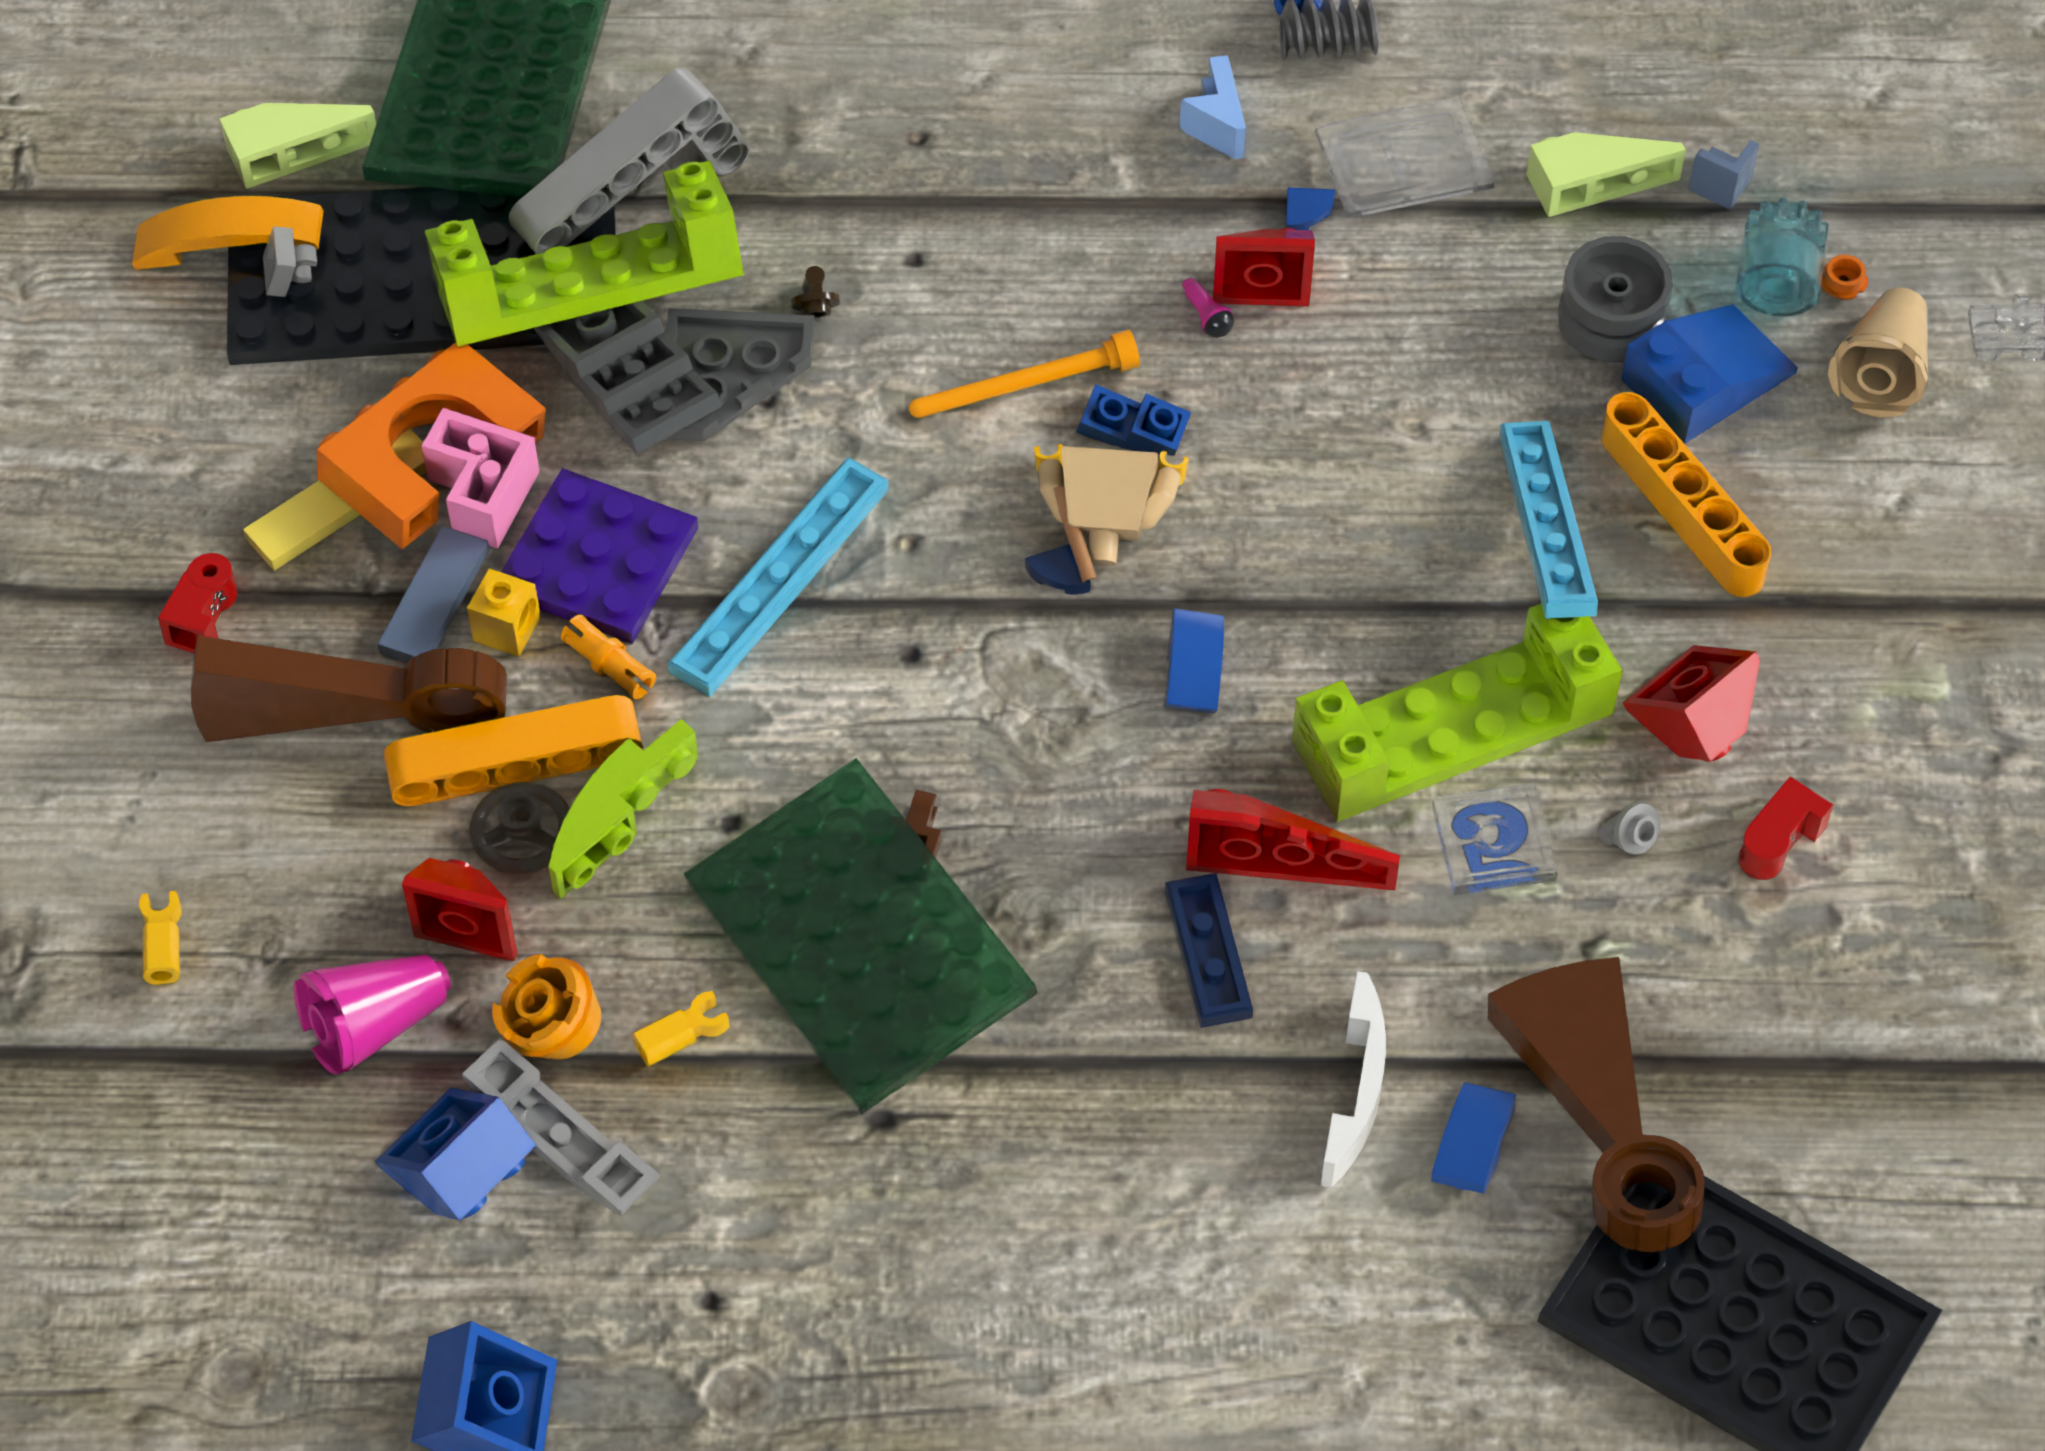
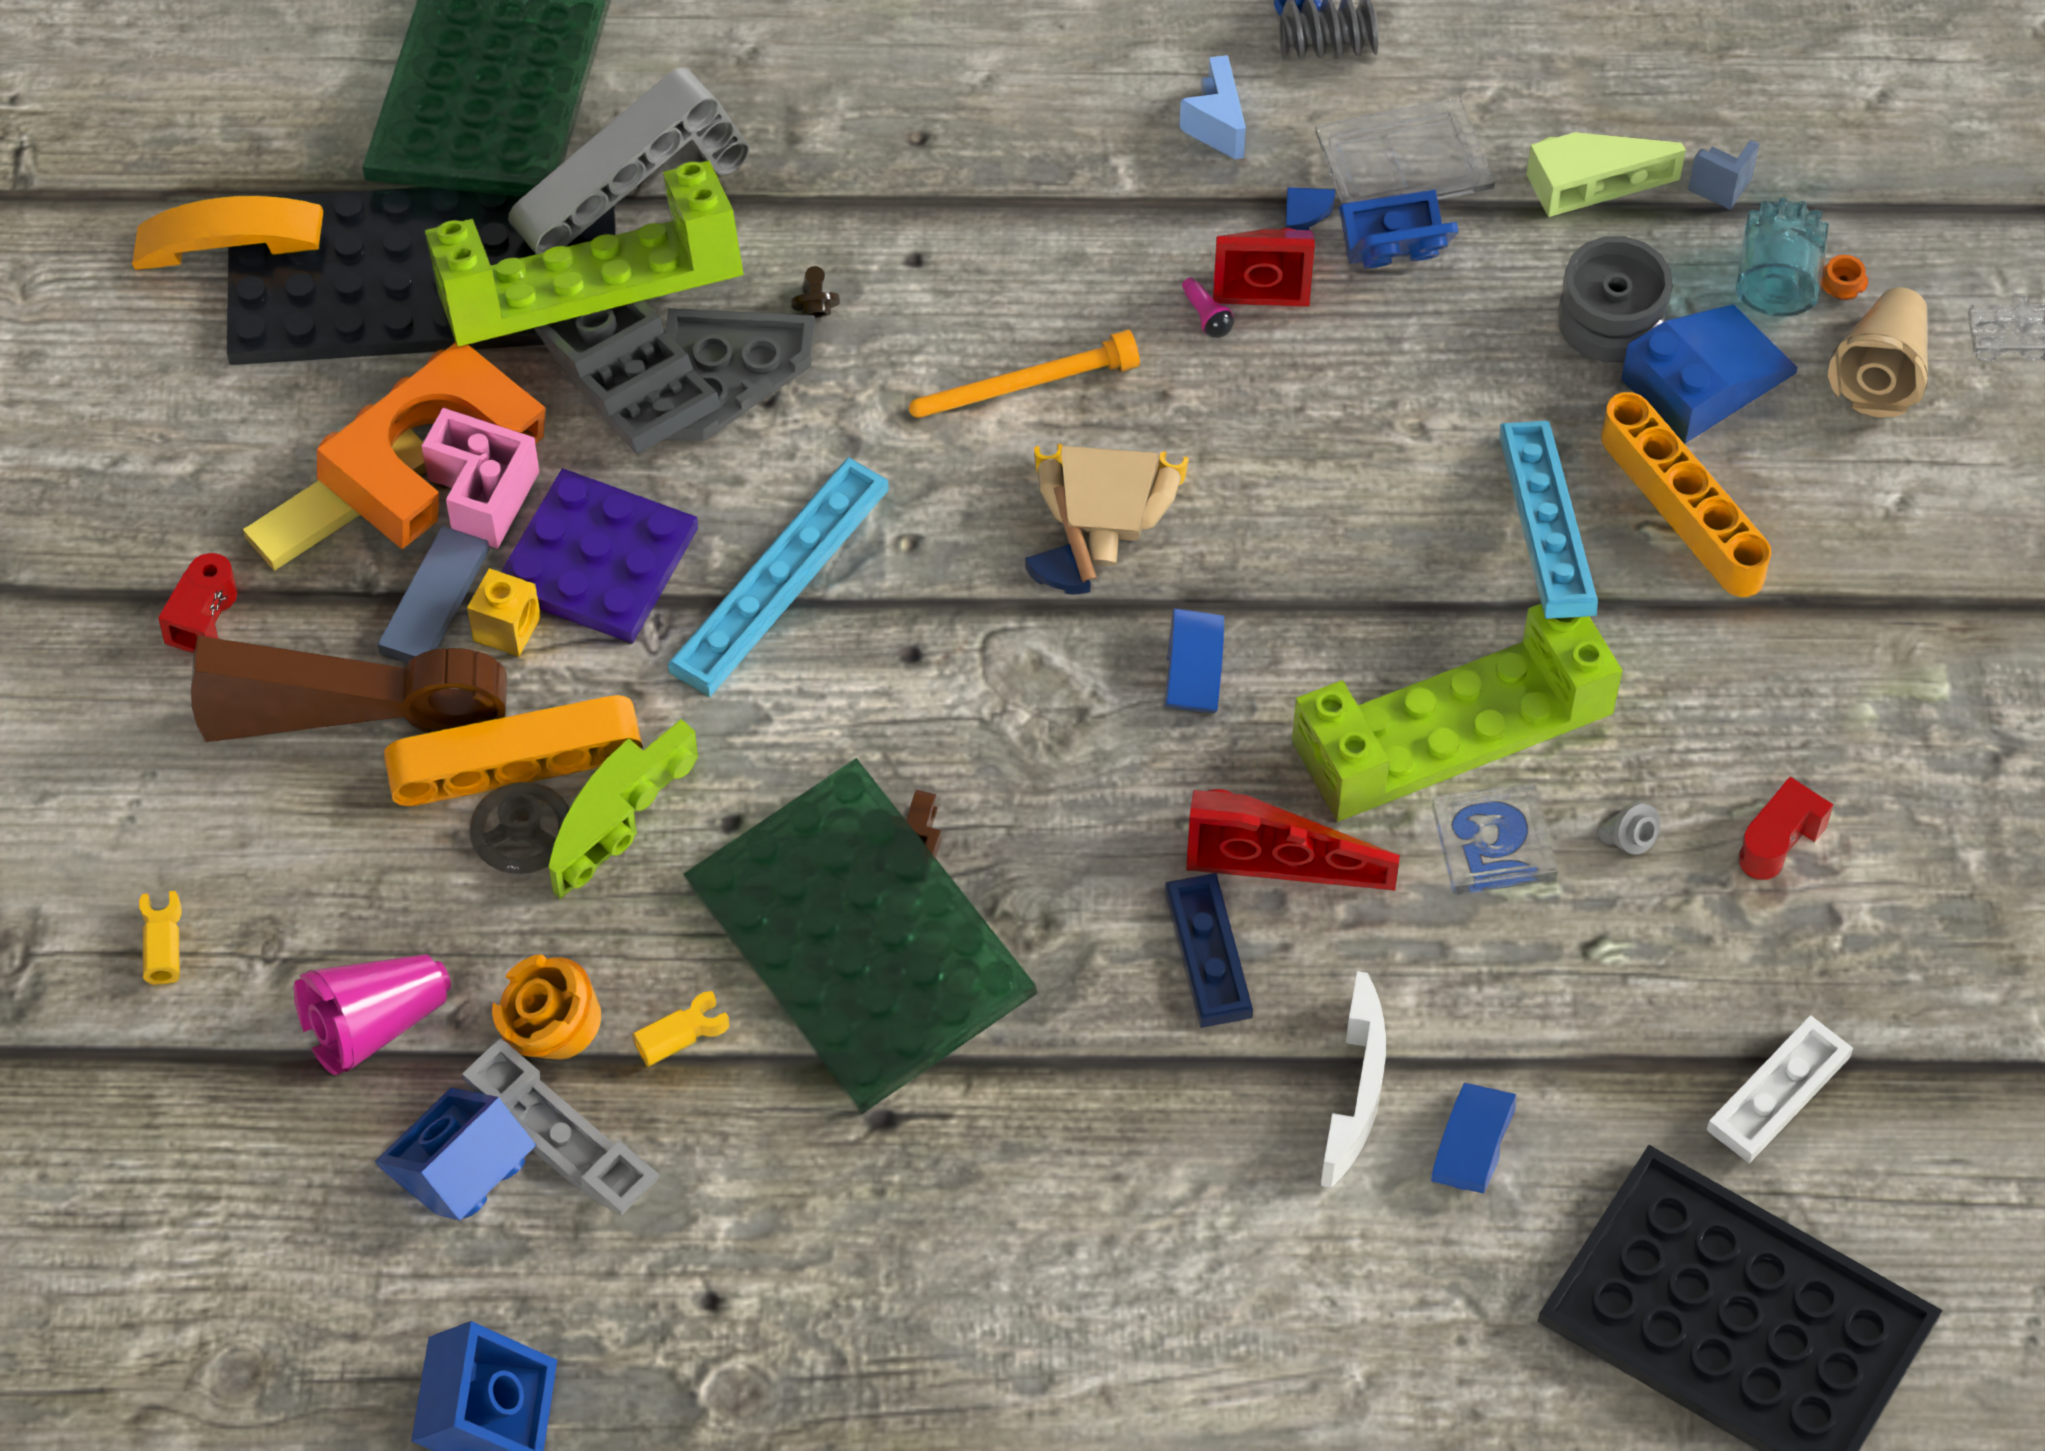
yellowish green slope [219,103,380,189] -> none
light grey tile [263,226,317,297] -> none
red slope [402,858,518,961] -> none
light orange pin [561,615,656,700] -> none
blue slope [1076,384,1191,456] -> none
reddish brown piece [1488,957,1705,1252] -> none
red slope [1622,645,1760,762] -> none
none -> blue bracket [1339,189,1459,269]
none -> white plate [1707,1015,1853,1164]

